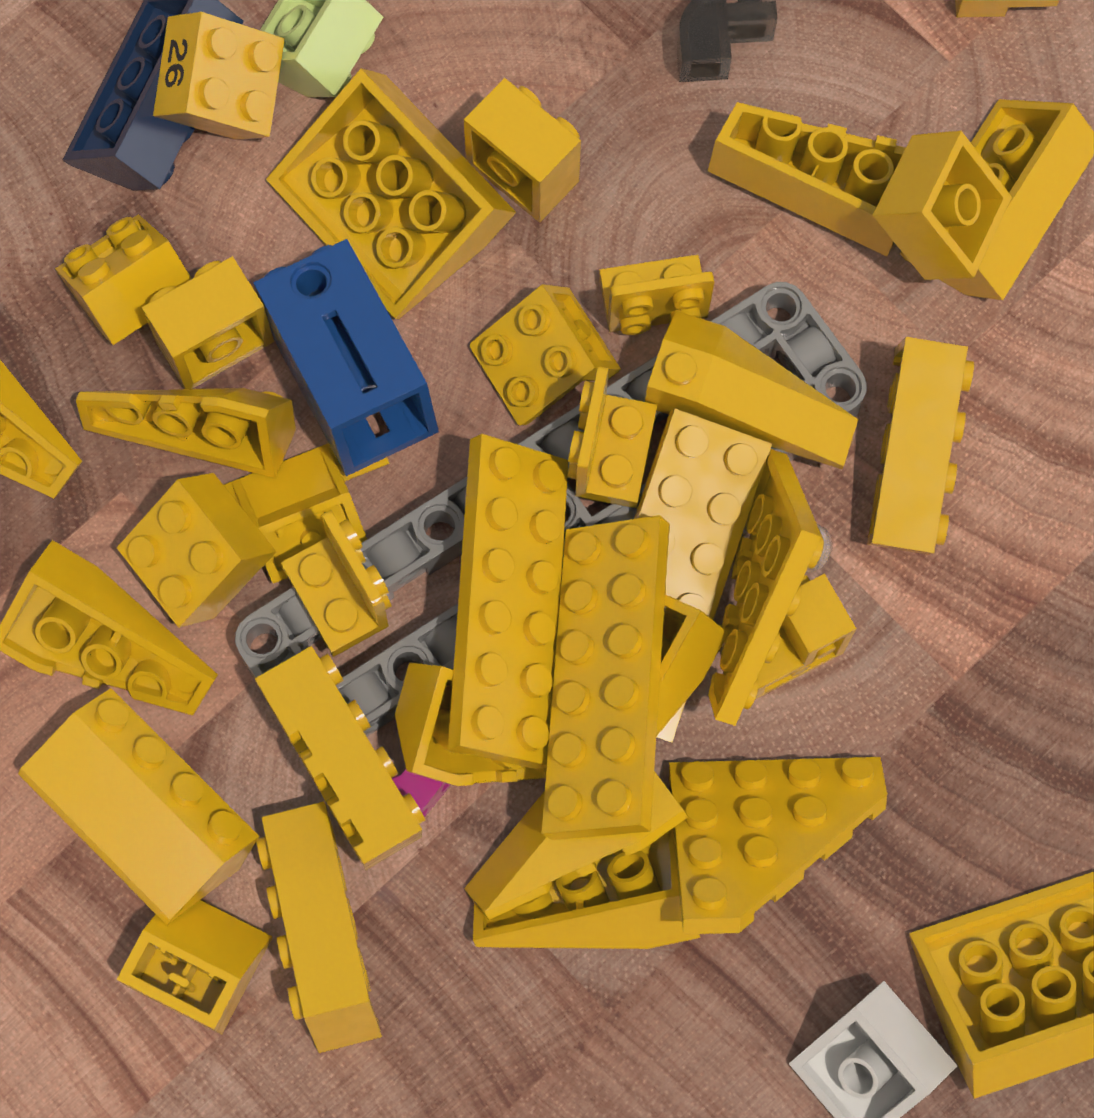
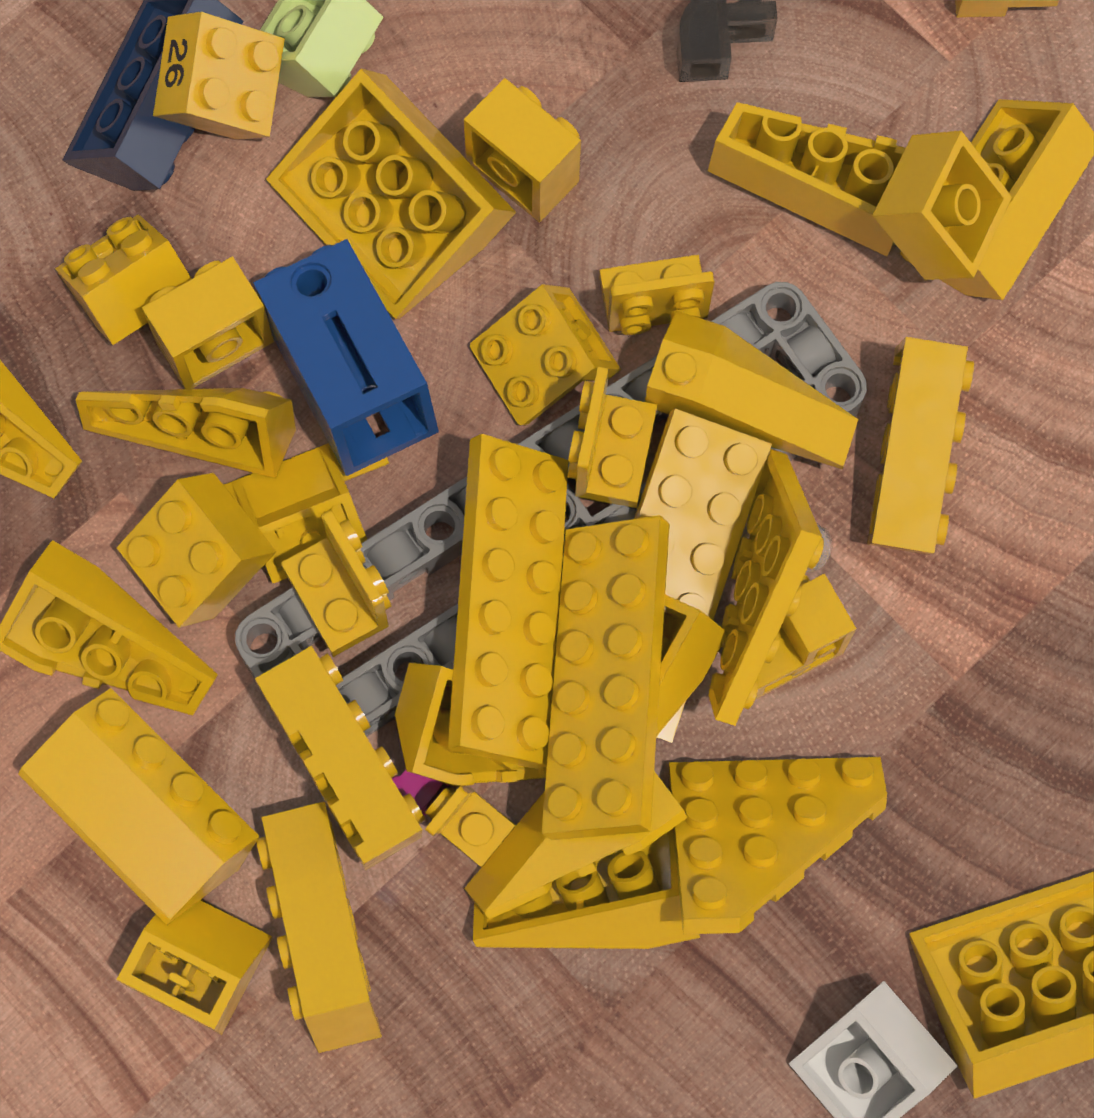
none -> yellow bracket [425,785,516,867]

